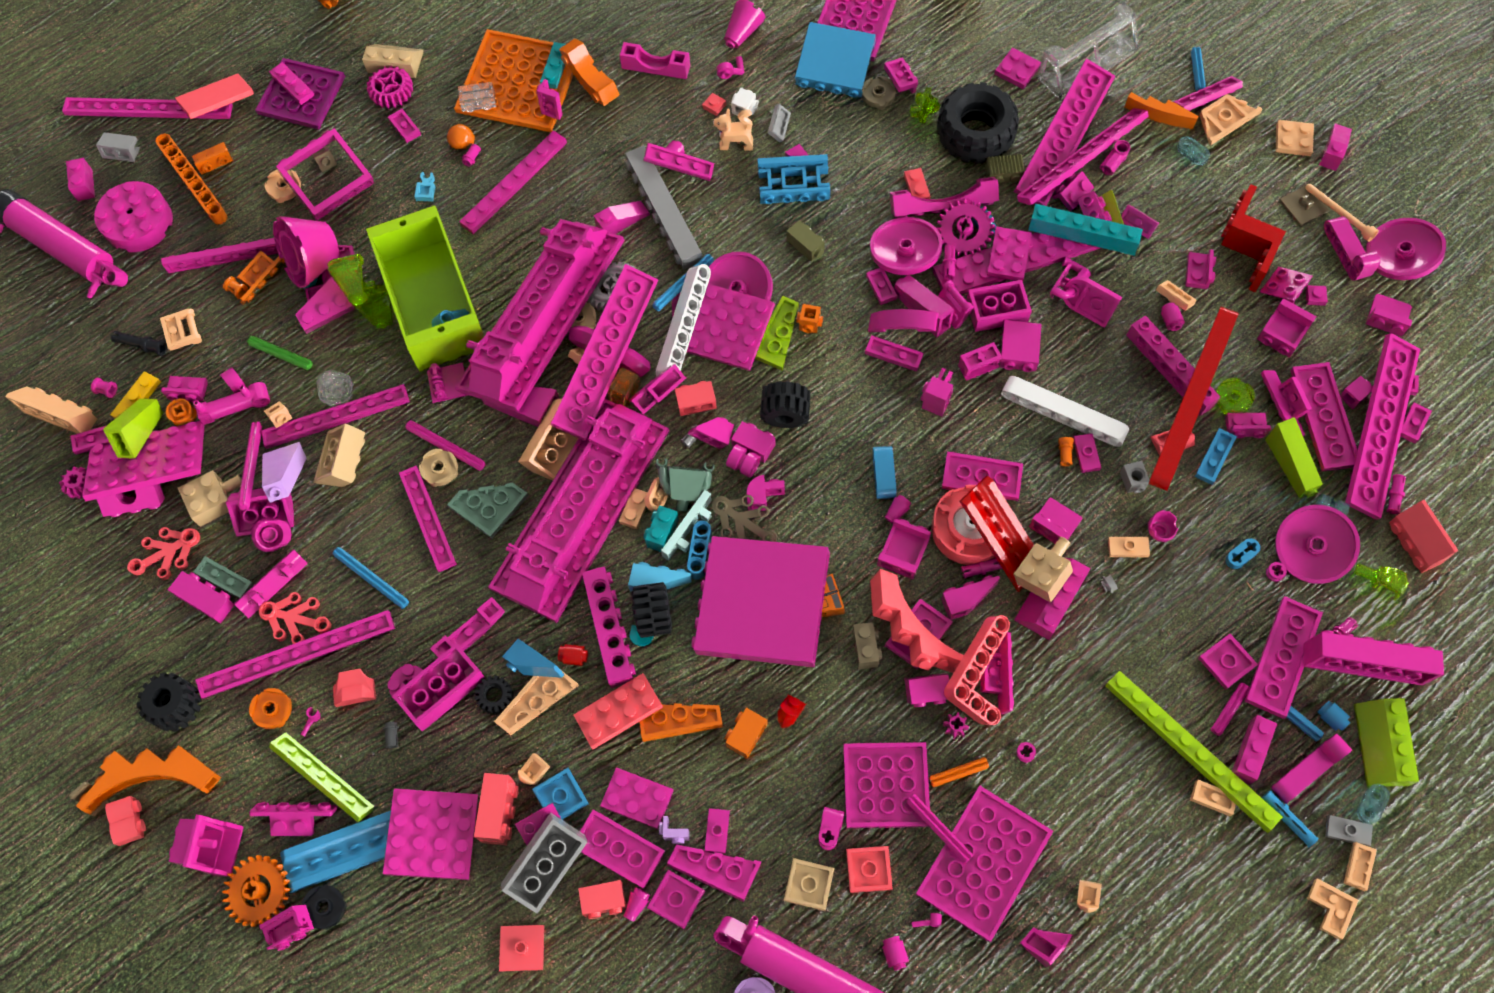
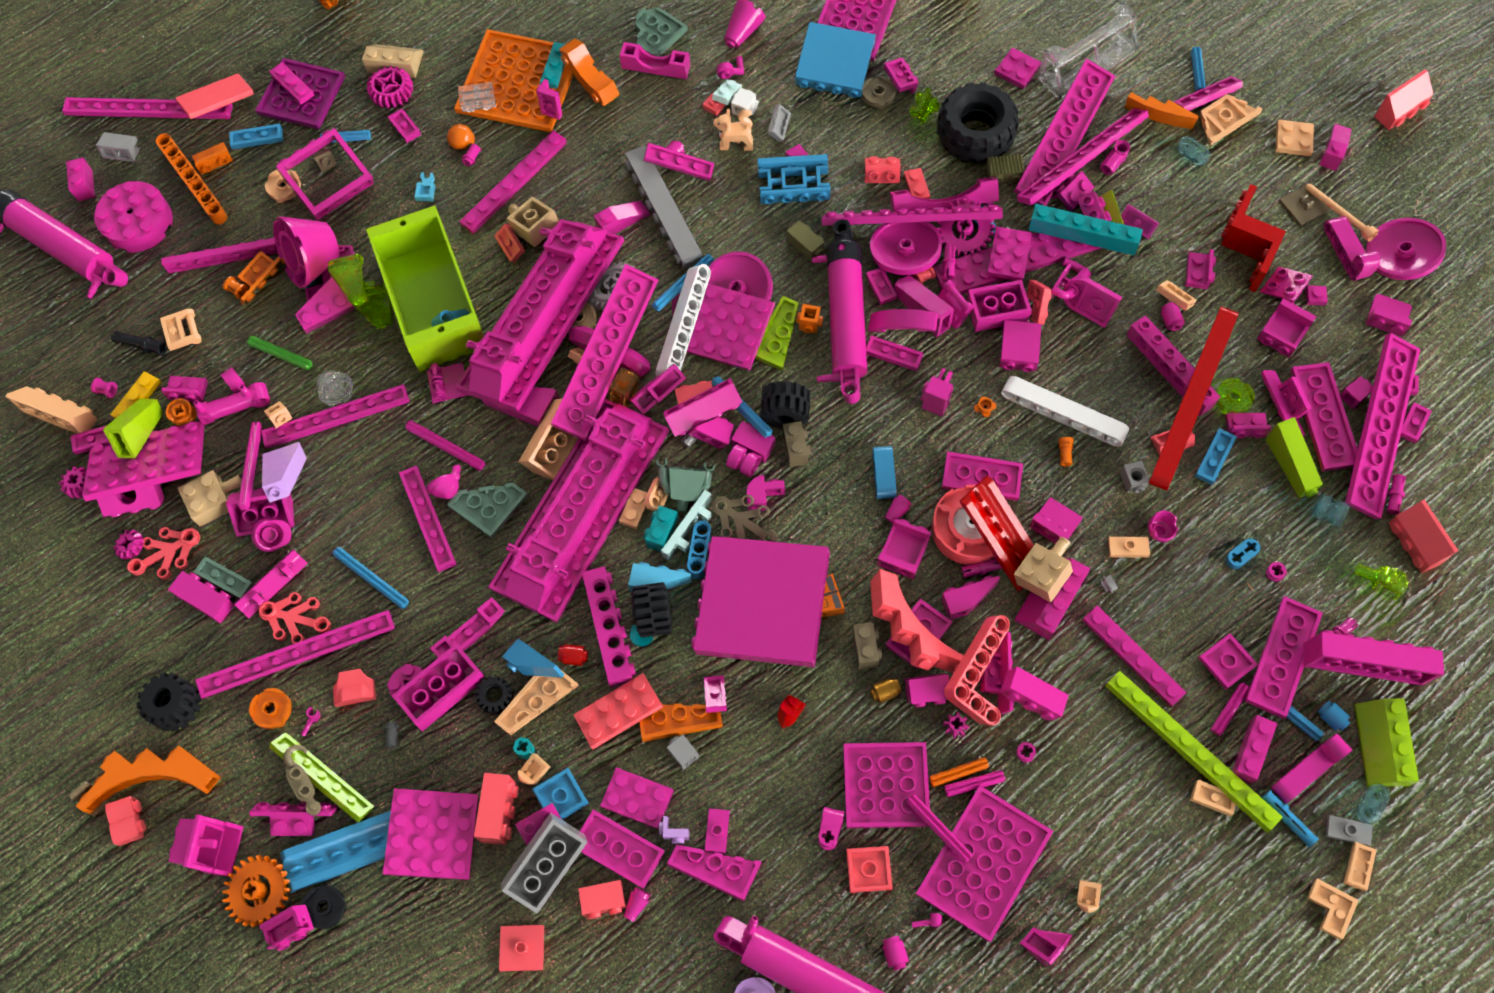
tan slope [314,423,365,487] -> none
tan plate [419,449,458,487] -> none
dark pink plate [647,870,705,930] -> none
orange brick [724,708,768,759] -> none
tan plate [784,858,835,911] -> none
dark pink hinge [958,342,1002,381] -> none
dark pink plate [1073,433,1102,473] -> none
dark pink dish [1275,505,1360,584] -> none
none -> dark pink gear [113,530,143,560]
none -> dark azure plate [229,124,283,150]
none -> dark tan piece [283,745,321,816]
none -> dark azure axle [320,130,371,143]
none -> dark pink hat [426,464,461,499]
none -> coral plate [494,224,525,263]
none -> tan brick [506,196,559,247]
none -> teal bush [513,737,535,760]
none -> sand green plate [635,7,688,56]
none -> dark pink brick [663,378,743,436]
none -> light grey brick [667,735,699,770]
none -> plate [704,675,727,713]
none -> light aqua plate [712,79,742,105]
none -> dark azure axle [712,376,772,438]
none -> dark tan brick [783,421,811,467]
none -> dark pink piece [812,219,867,404]
none -> dark pink plate [822,205,1003,226]
none -> coral bracket [865,156,901,183]
none -> pearl gold brick [870,678,902,704]
none -> coral bush [912,267,936,285]
none -> dark pink axle [944,770,1005,797]
none -> orange plate [974,396,996,417]
none -> dark pink brick [1000,667,1069,721]
none -> coral plate [1027,280,1052,325]
none -> dark pink plate [1082,605,1187,708]
none -> slope [1374,69,1433,130]

